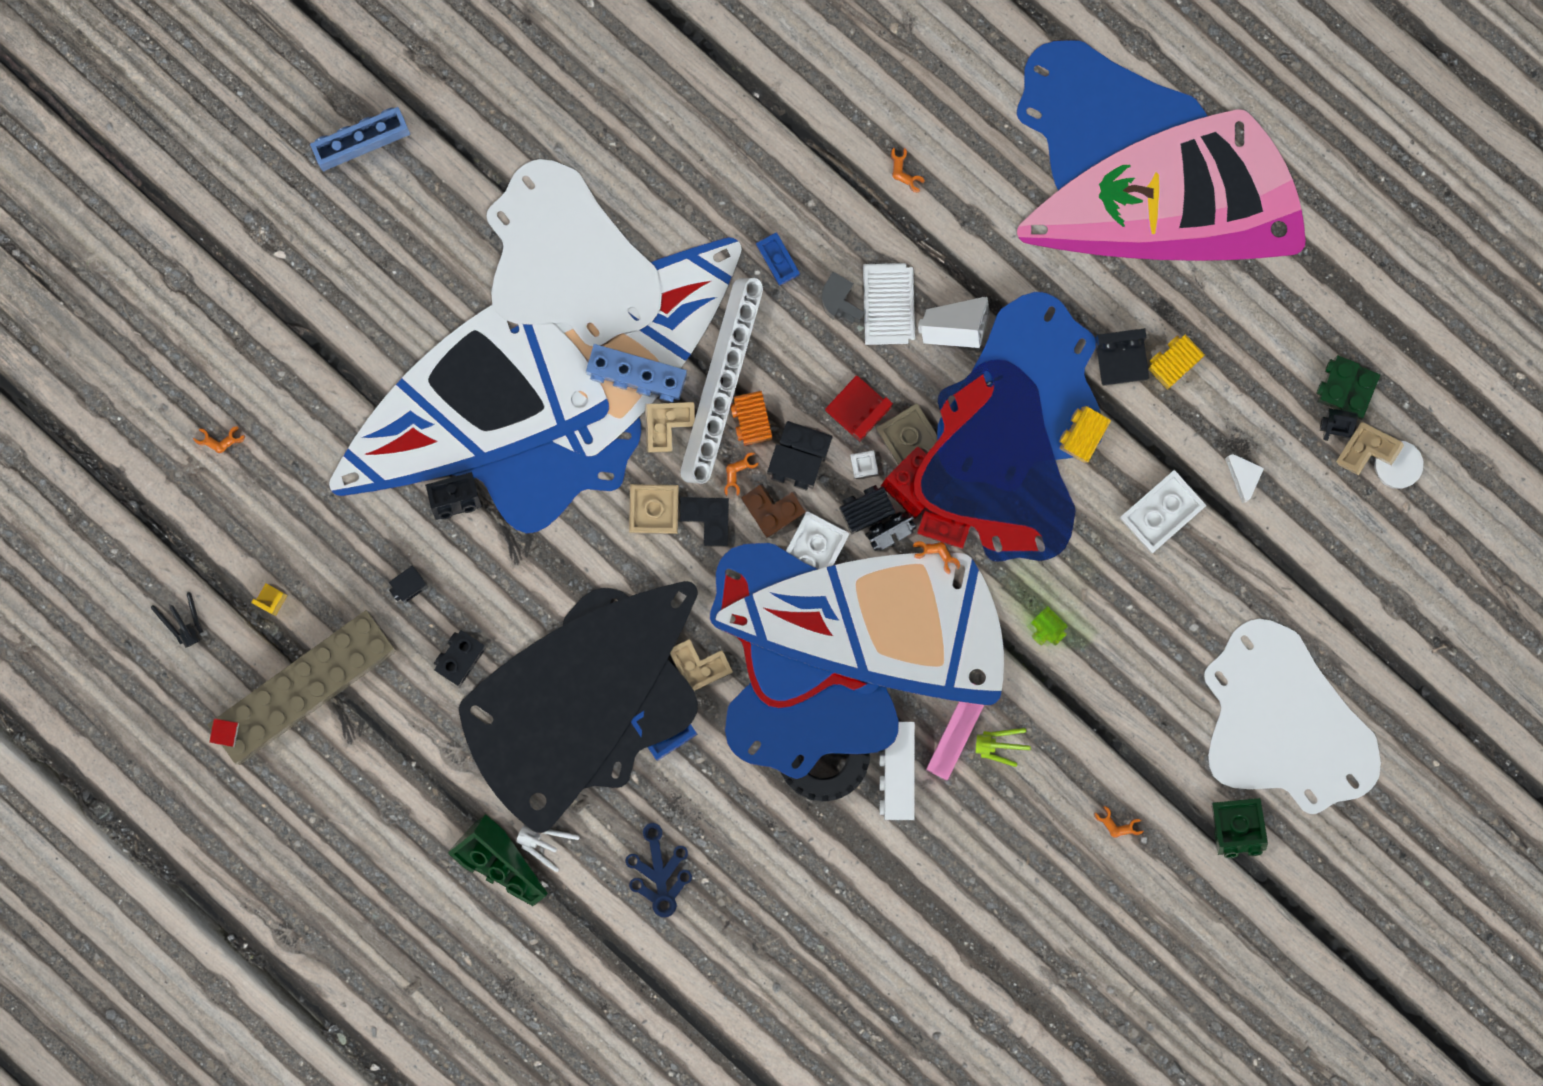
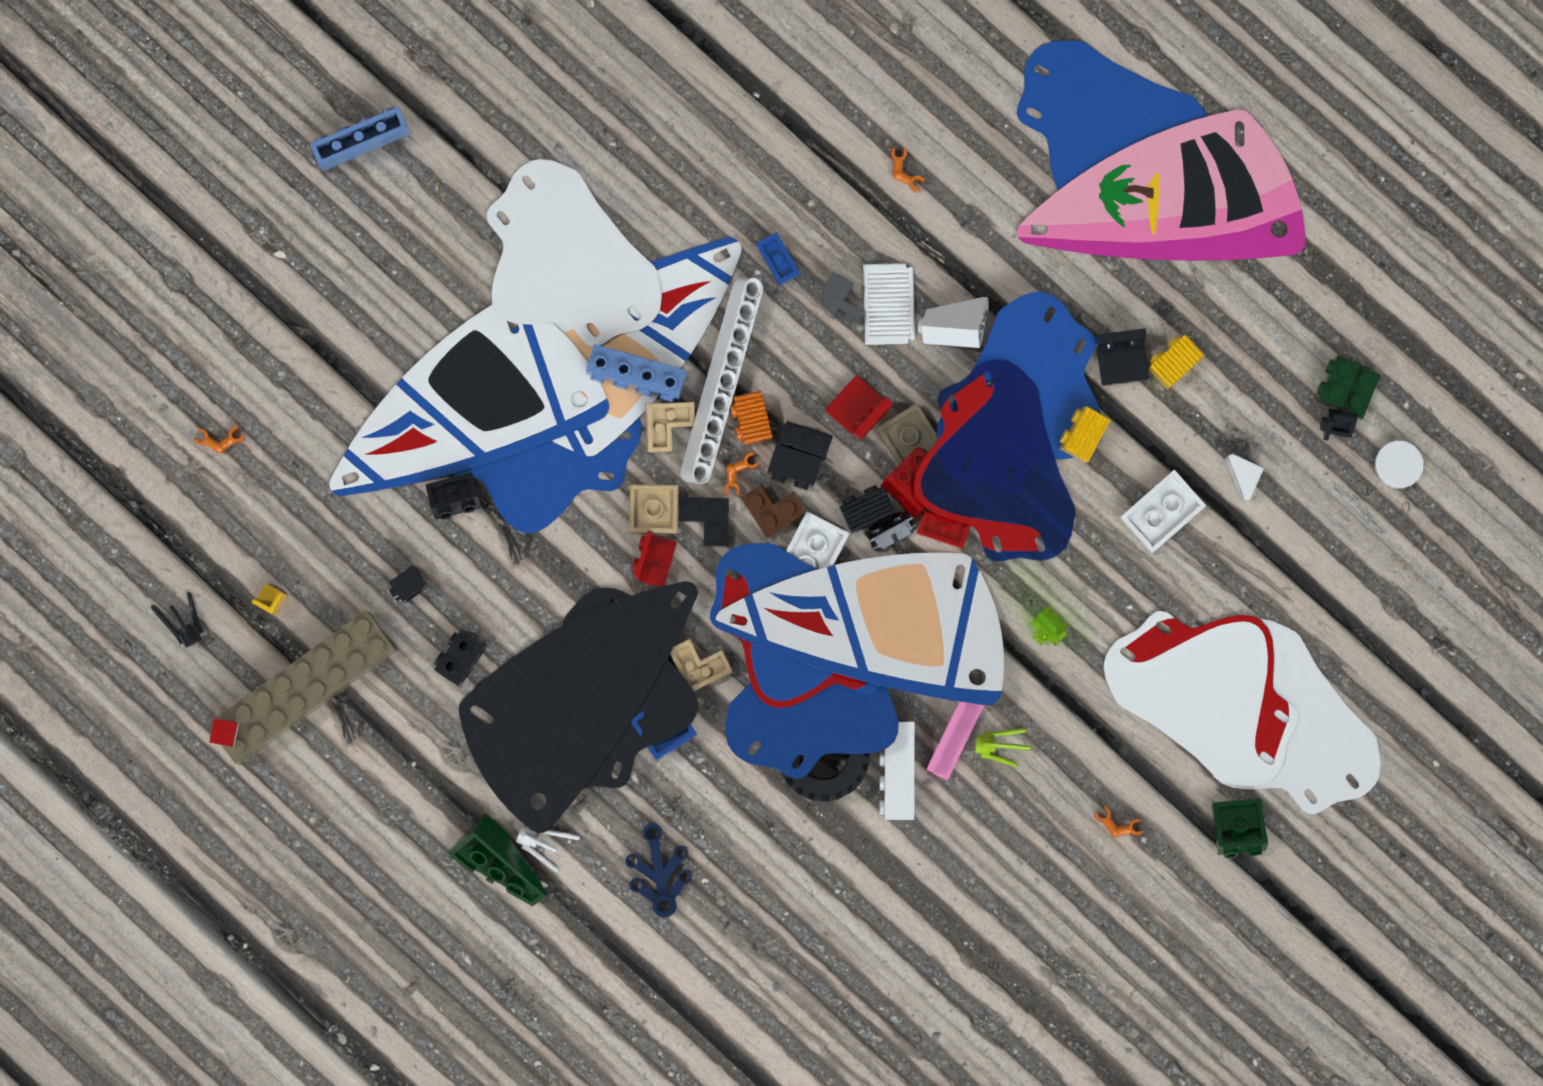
white tile [850,450,878,479] -> none
orange arm [913,541,960,574] -> none
tan plate [1336,422,1404,475] -> none
none -> red bracket [631,530,677,587]
none -> white piece [1104,611,1299,787]

